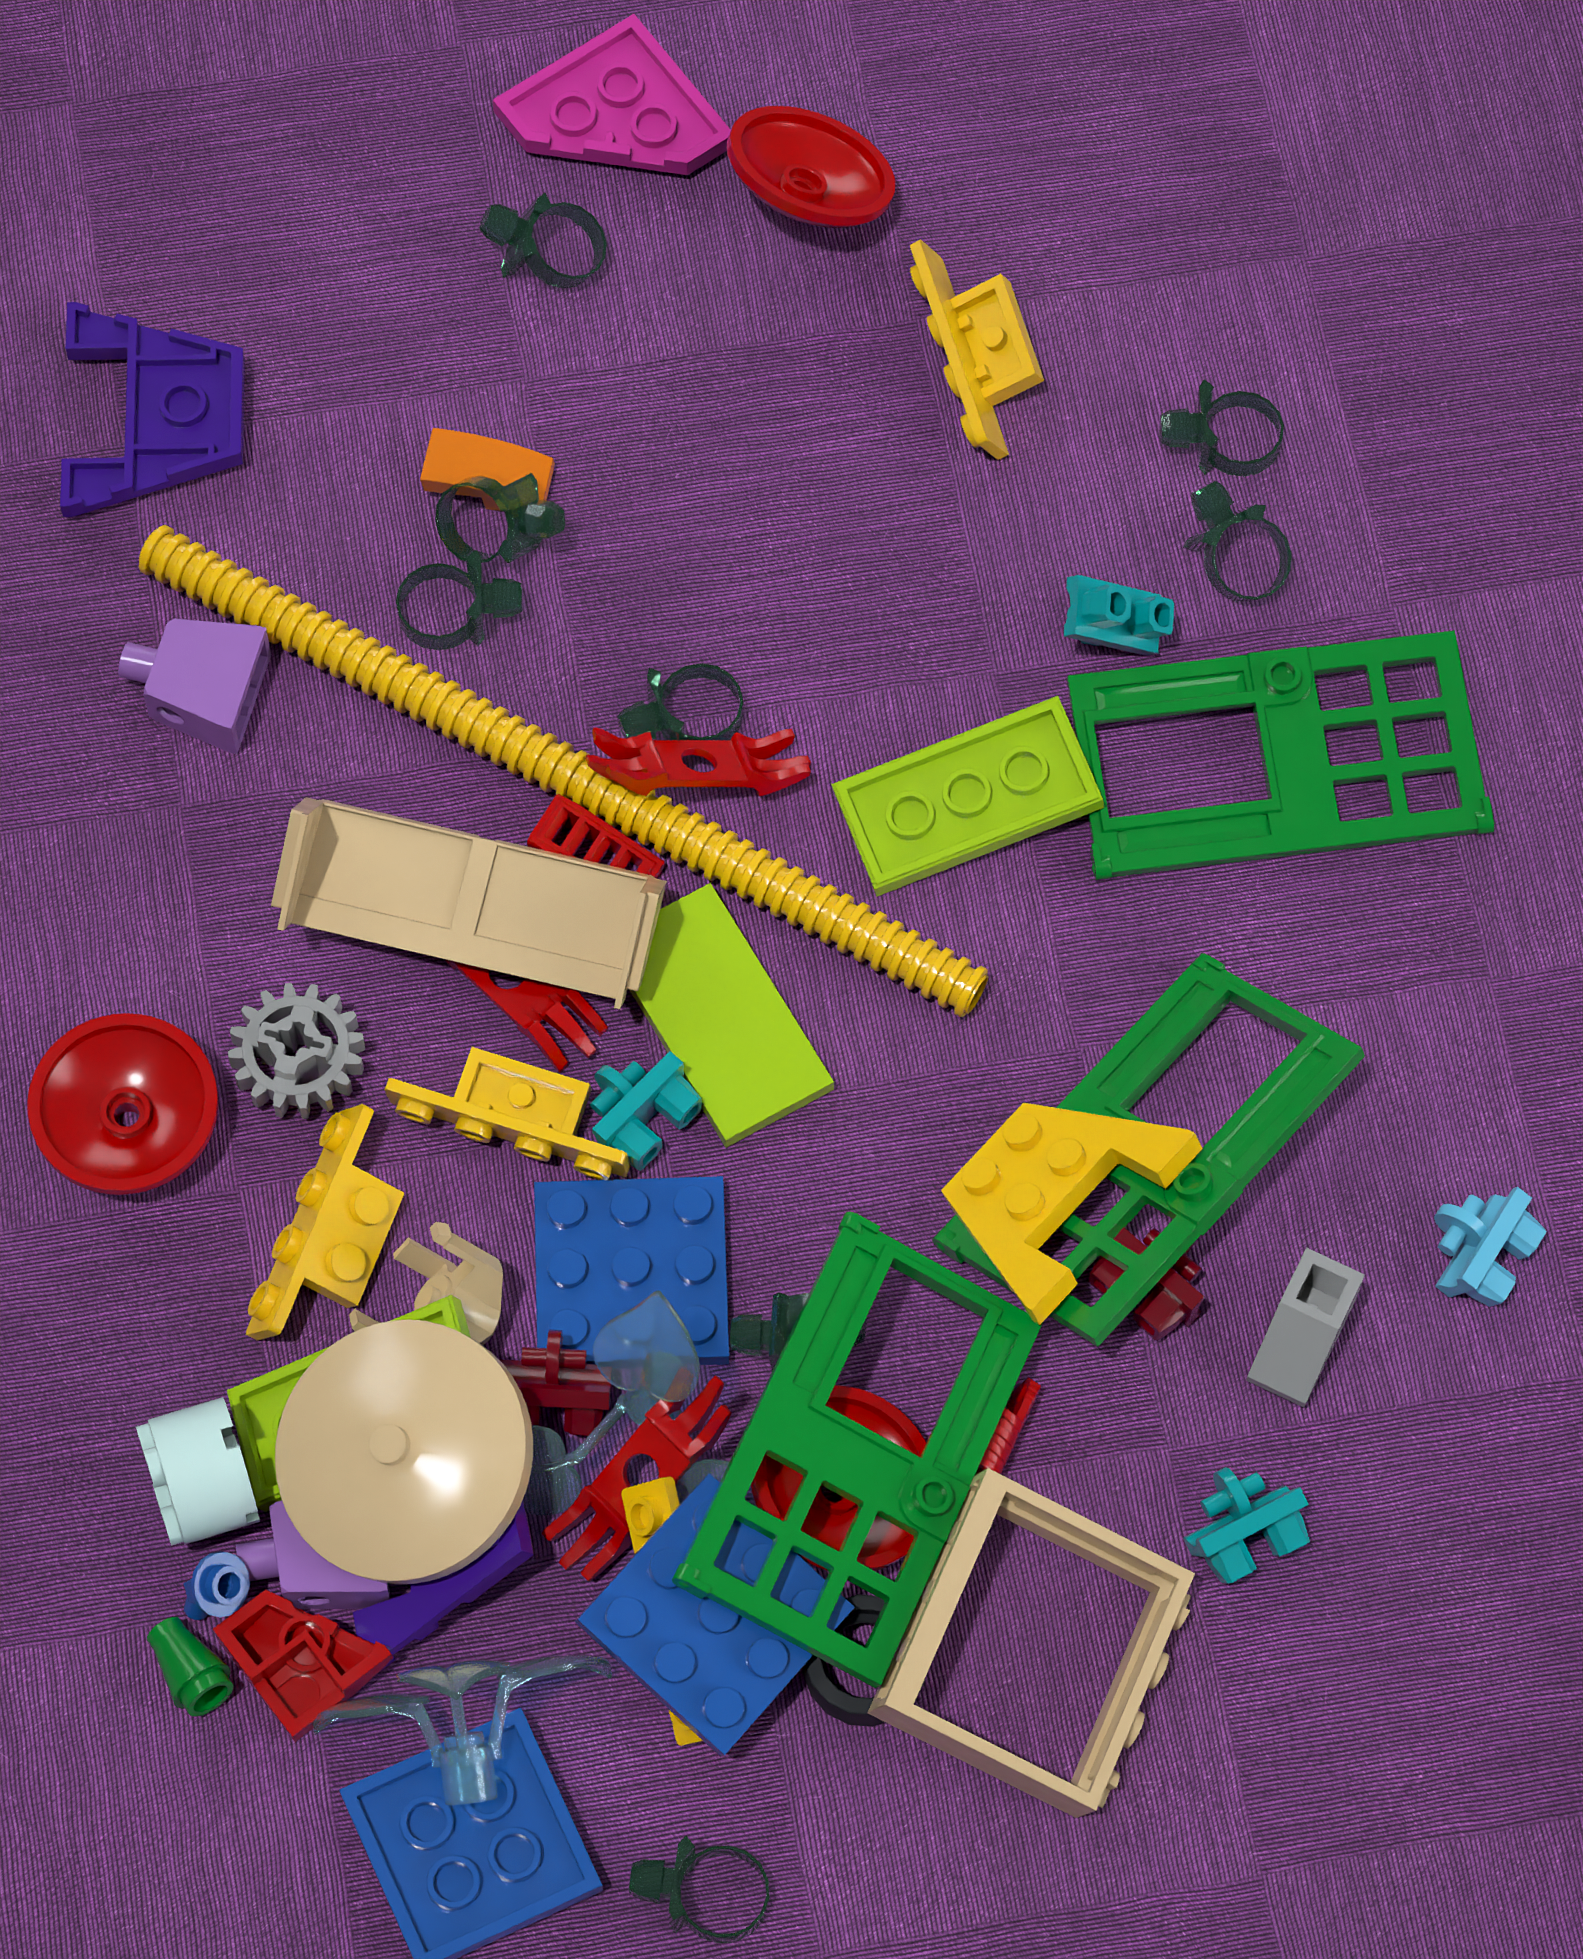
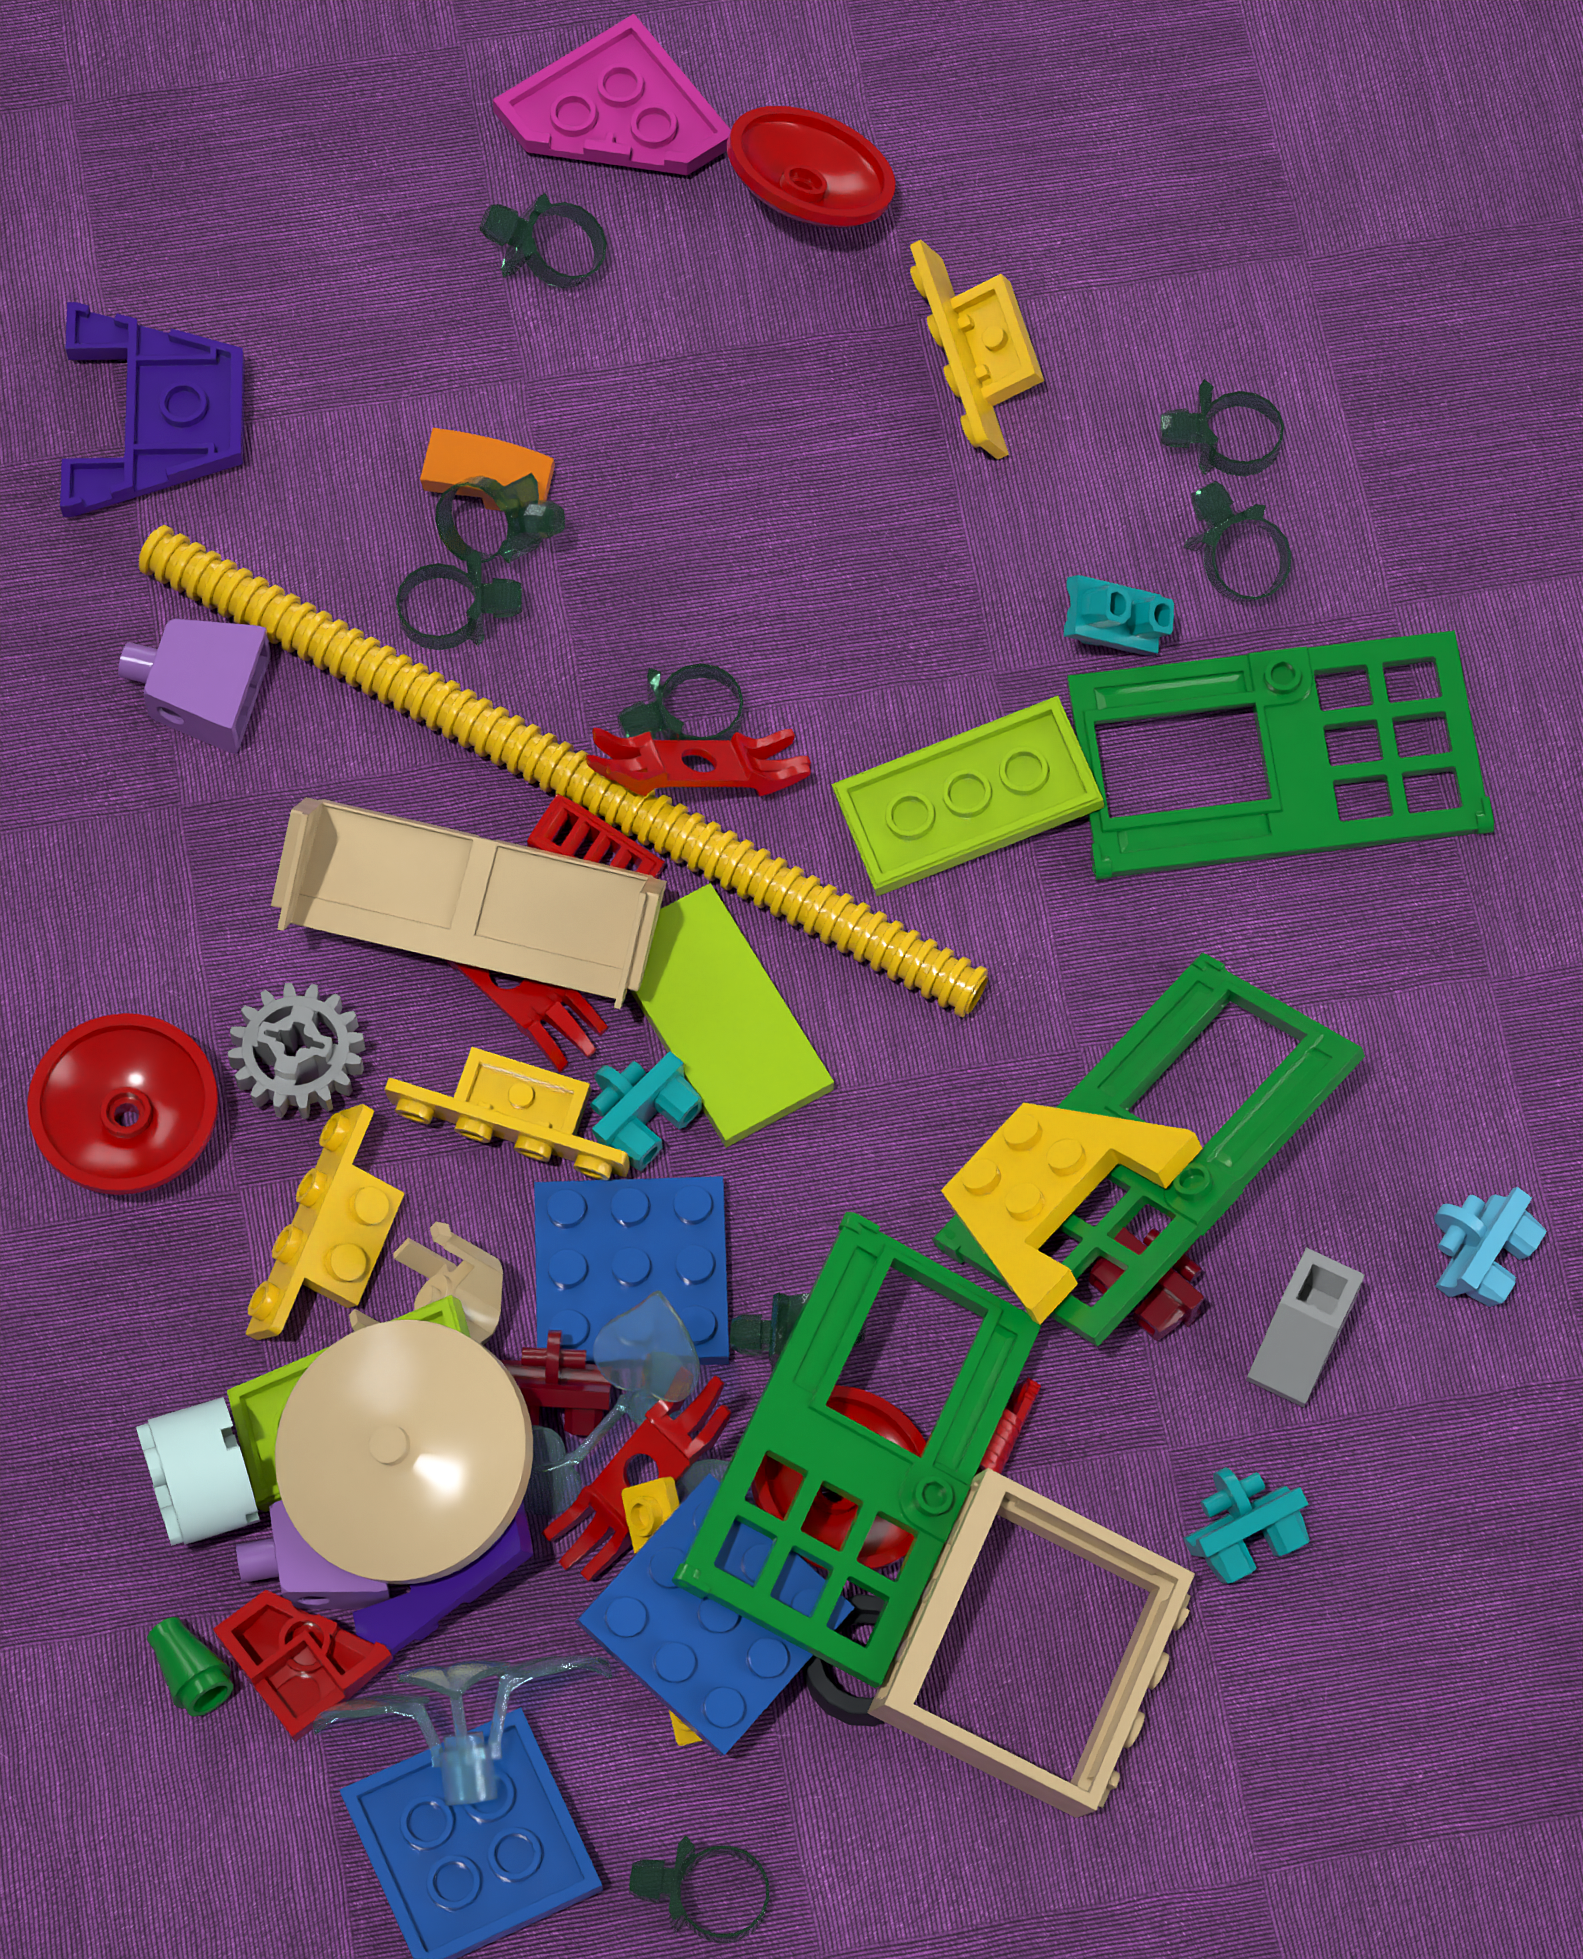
blue plate [183,1551,250,1620] -> none

